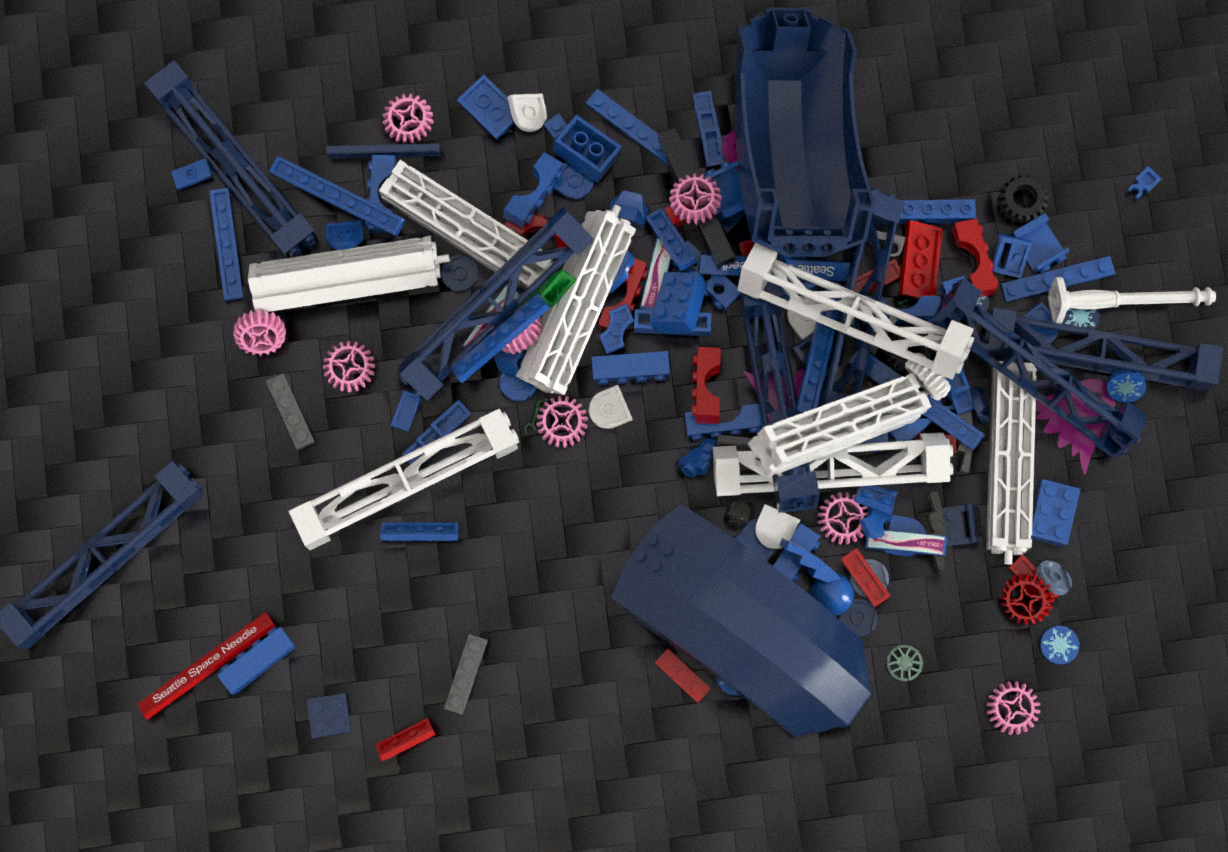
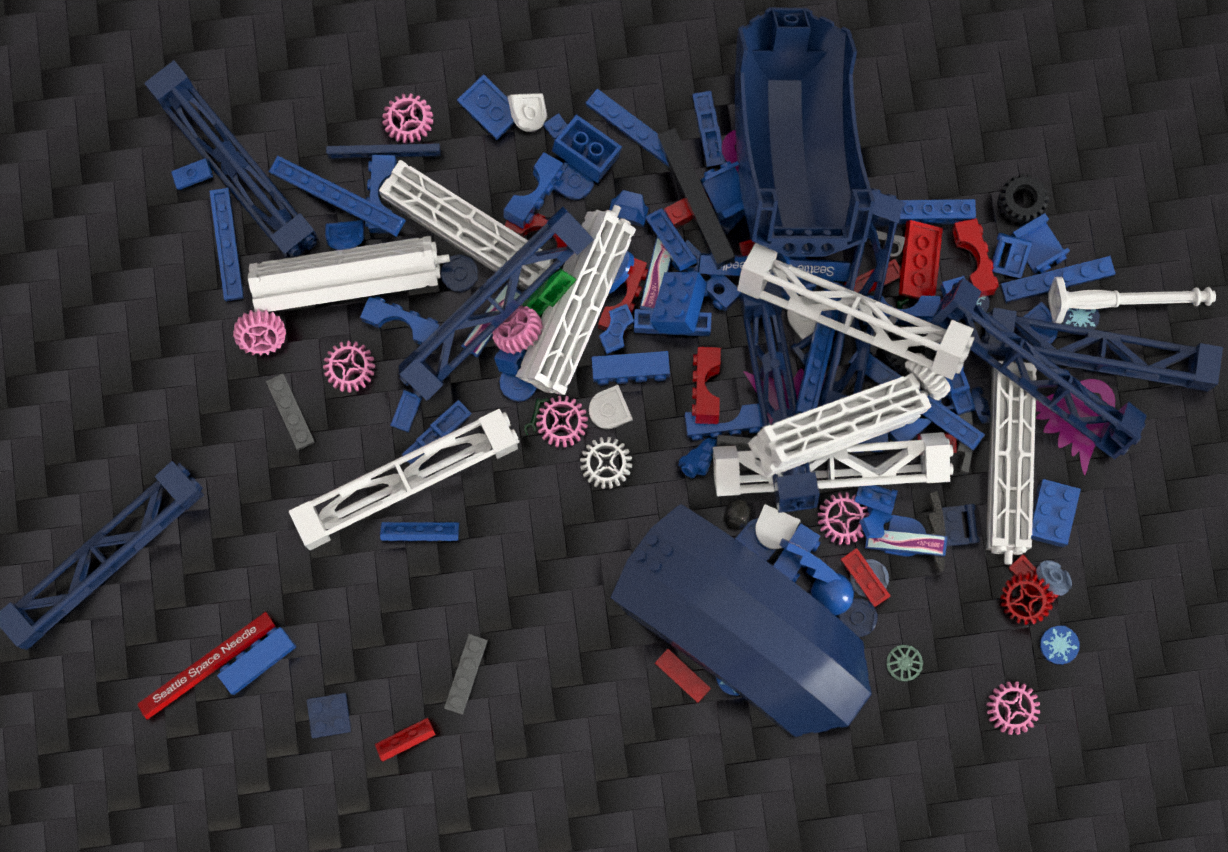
blue plate [451,294,550,383] -> none
bright pink gear [669,173,722,225] -> none
blue tile [1107,369,1146,403] -> none
blue plate [1127,166,1161,200] -> none
none -> blue arch [360,296,440,345]
none -> white gear [580,437,632,489]

